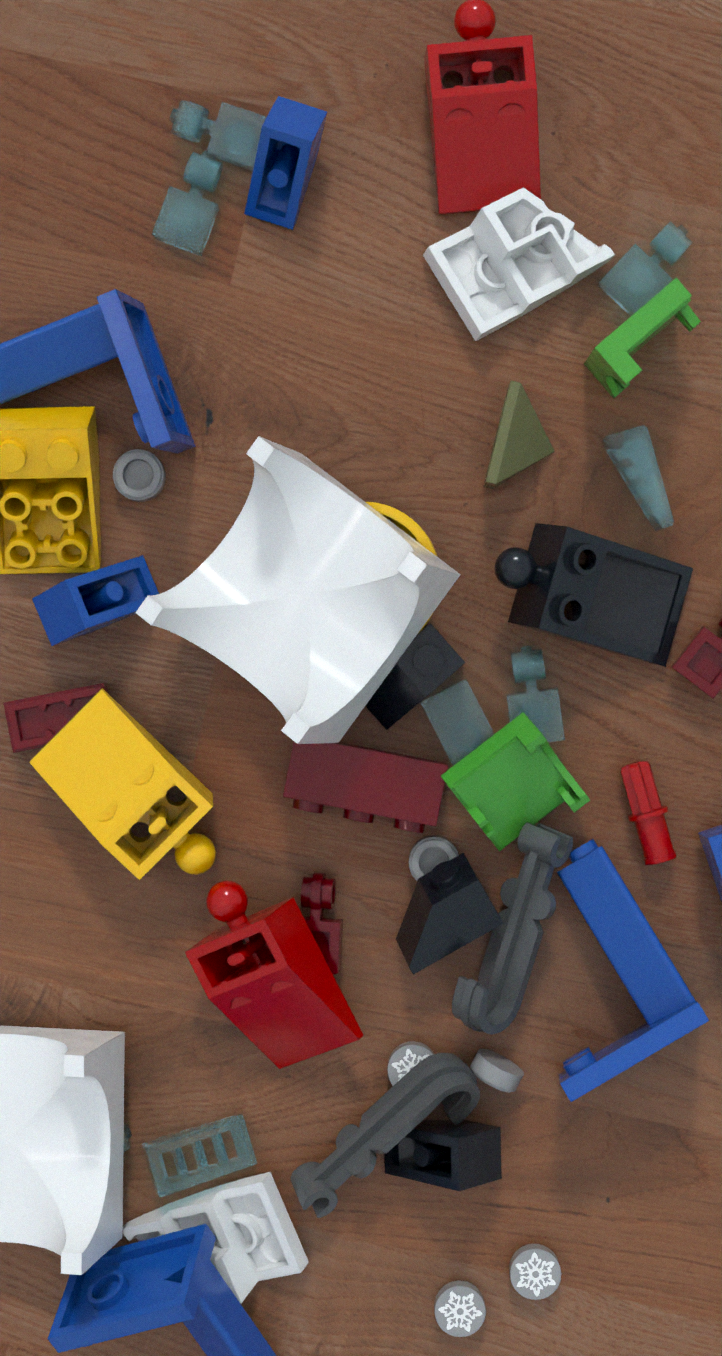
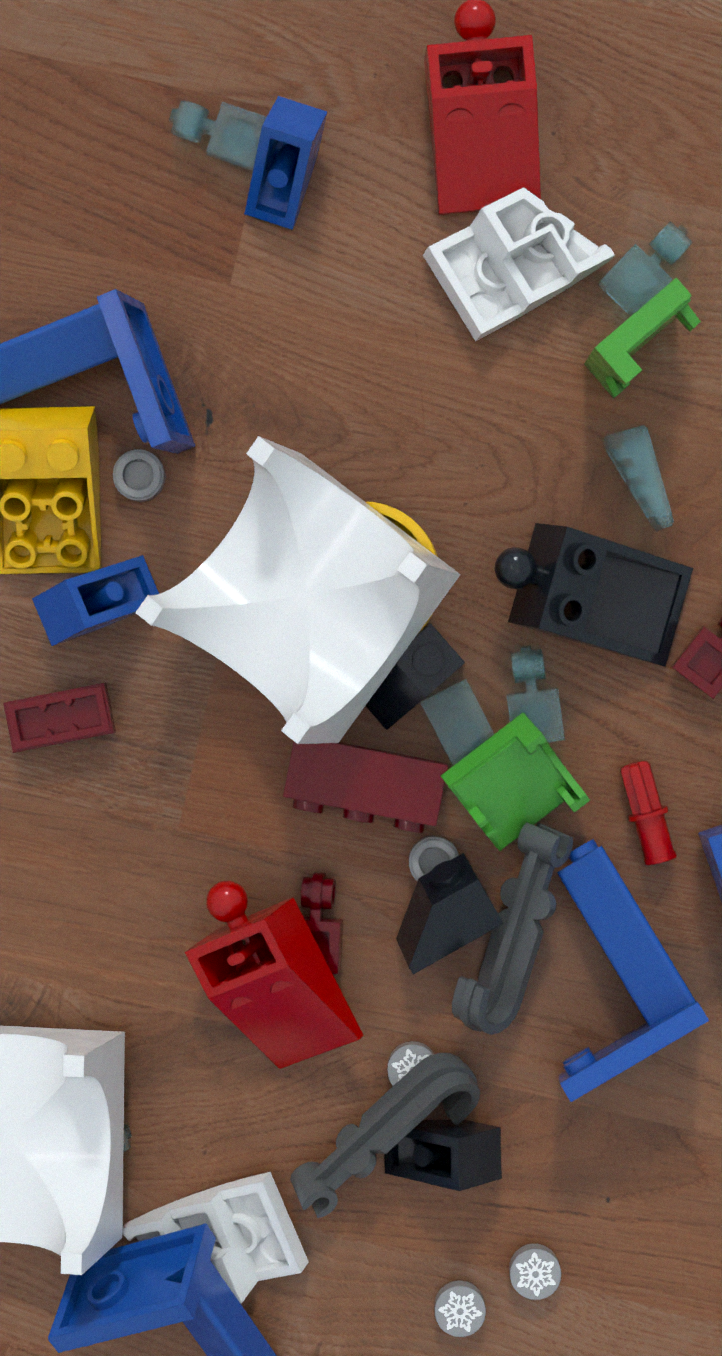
yellow slope [29,688,216,880] -> none
clear light blue slope [141,1114,257,1198] -> none
clear light blue plate [152,151,223,256] -> none
light grey tile [470,1048,524,1093] -> none
olive slope [483,380,555,489] -> none

